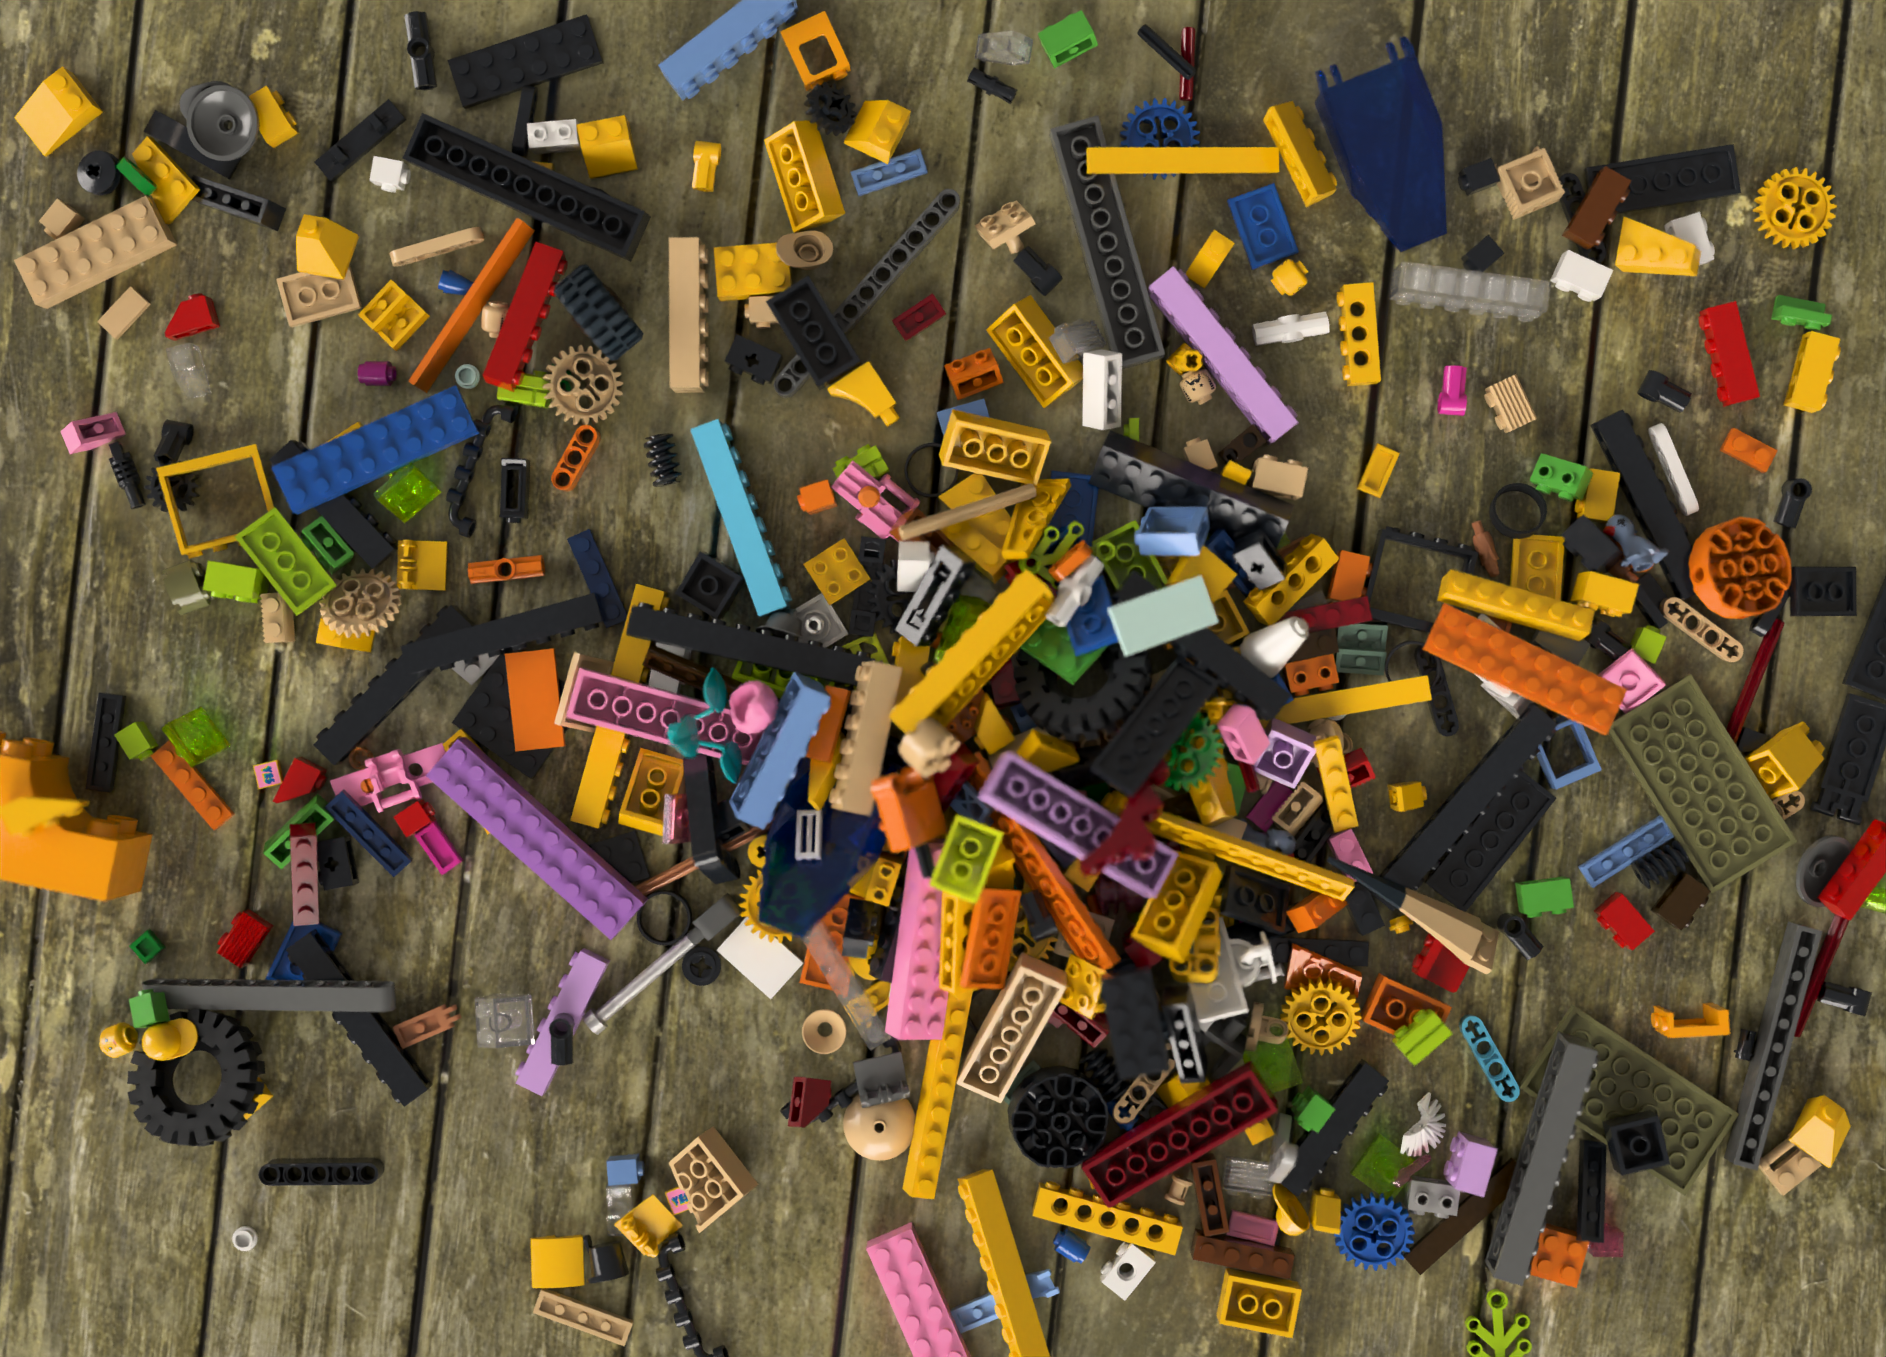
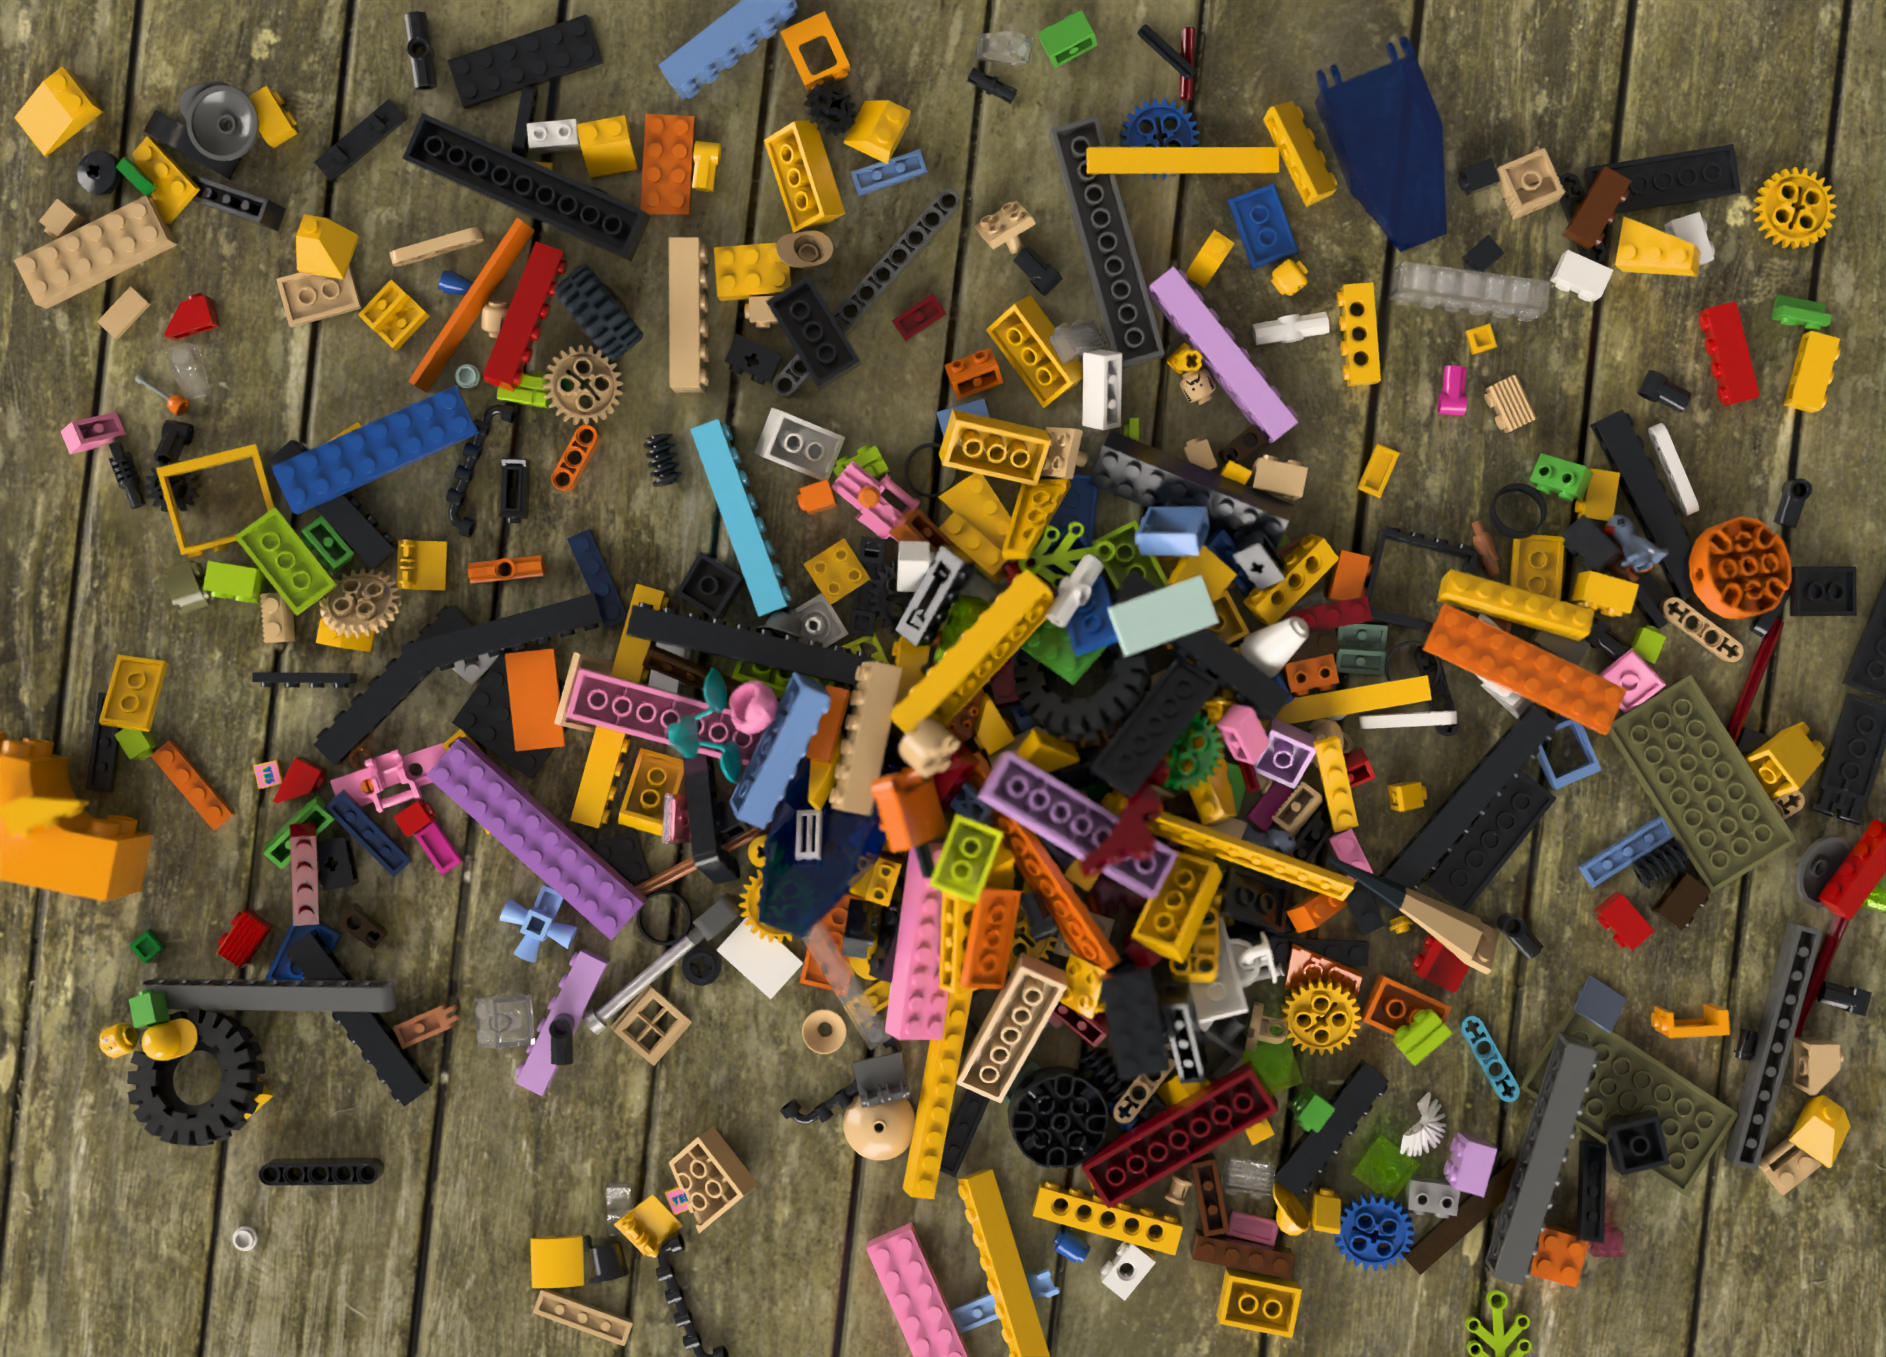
clear neon green plate [161,707,231,768] -> none
magenta brick [358,361,397,386] -> none
white brick [370,156,411,193] -> none
clear neon green plate [373,462,441,523] -> none
medium blue brick [606,1154,645,1186] -> none
dark red slope [788,1077,832,1128] -> none
yellow hips [828,361,900,427] -> none
tan axle [899,484,1037,540] -> none
orange beam [1048,541,1093,582] -> none
light grey beam [1267,1113,1298,1183] -> none
piece [1391,1154,1431,1188] -> none
bright green brick [1515,876,1574,918] -> none
orange plate [1720,428,1778,473] -> none
none -> yellow tile [99,654,168,732]
none -> orange hinge [135,374,190,416]
none -> black plate [252,672,357,688]
none -> dark brown leg [337,903,388,949]
none -> light blue brick [500,884,578,962]
none -> tan piece [610,984,693,1066]
none -> orange plate [640,114,696,216]
none -> white slope [754,408,845,481]
none -> black tile [940,1089,990,1178]
none -> tan plate [1040,427,1087,479]
none -> white beam [1359,710,1457,729]
none -> yellow tile [1465,323,1498,355]
none -> sand blue piece [1573,976,1627,1033]
none -> tan slope [1792,1036,1843,1095]

